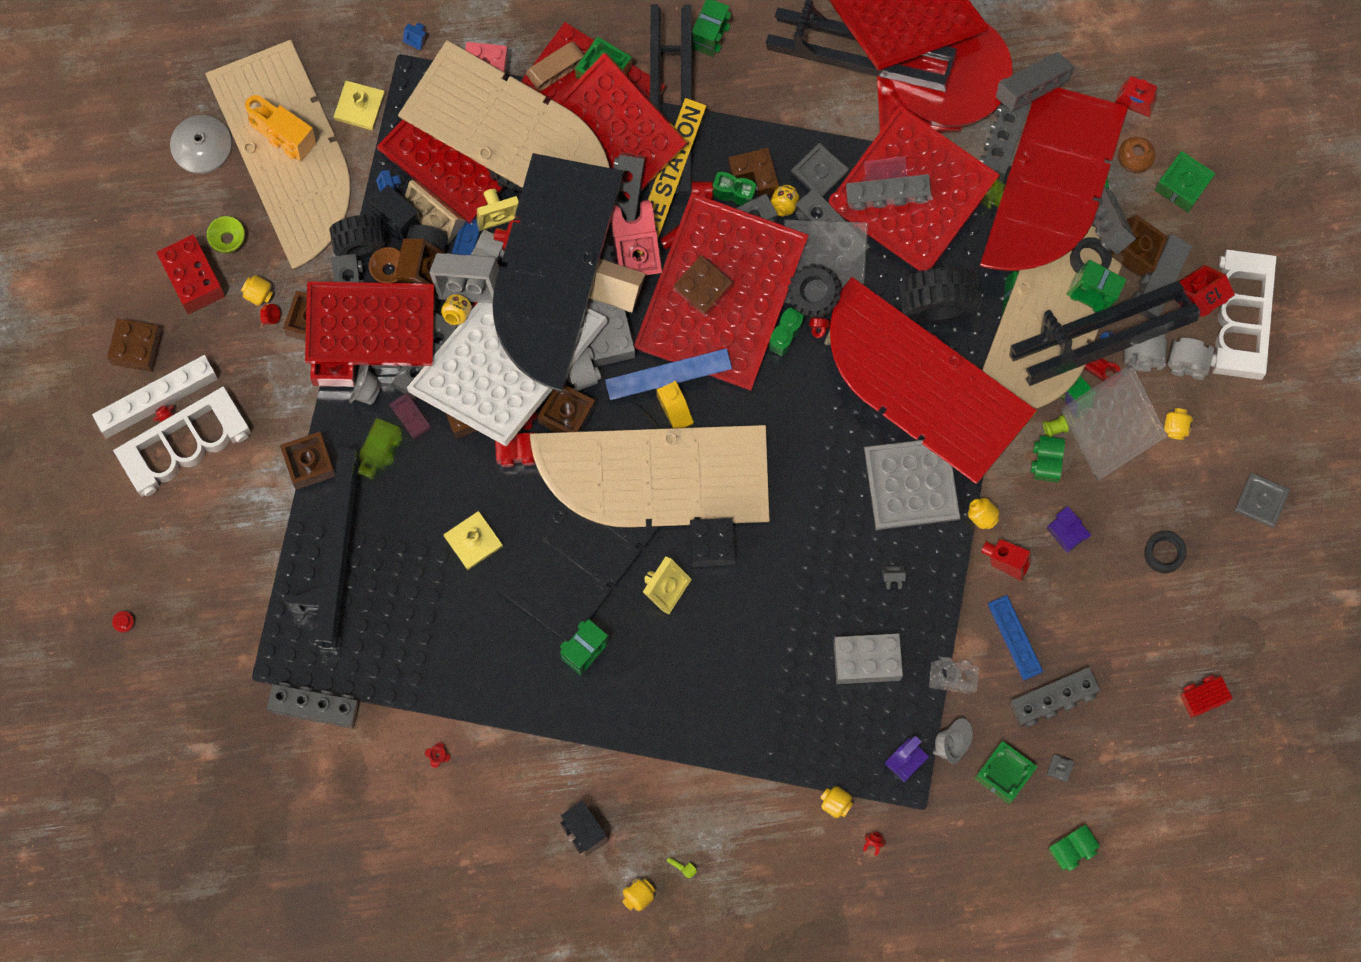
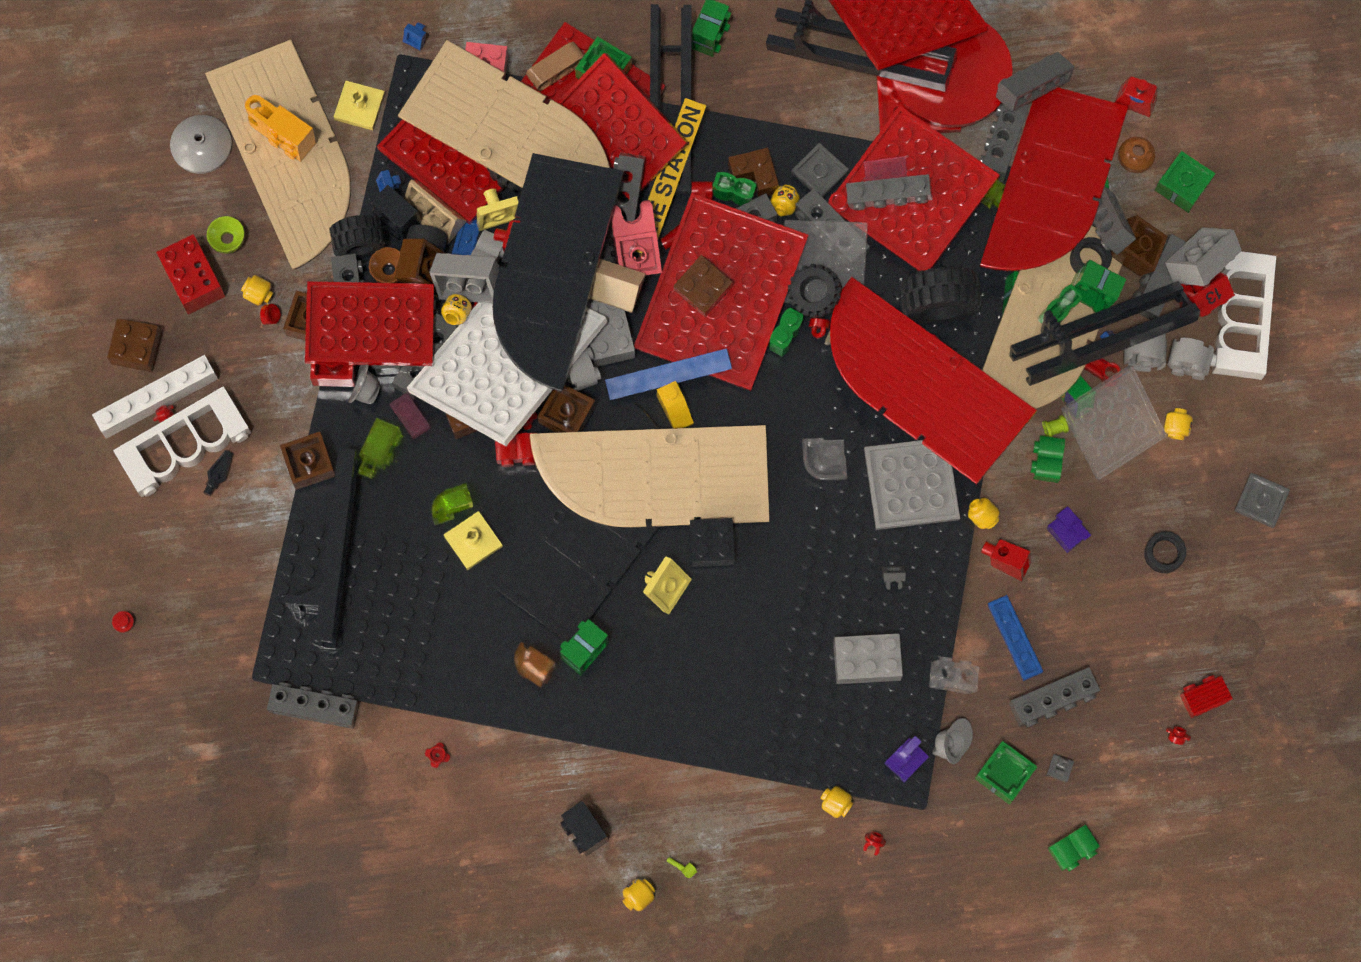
none -> black piece [203,450,233,496]
none -> clear neon green brick [431,483,474,525]
none -> clear orange brick [514,642,556,687]
none -> clear brick [802,438,847,481]
none -> green brick [1038,284,1083,324]
none -> light grey brick [1165,227,1242,286]
none -> red plate [1166,726,1191,745]

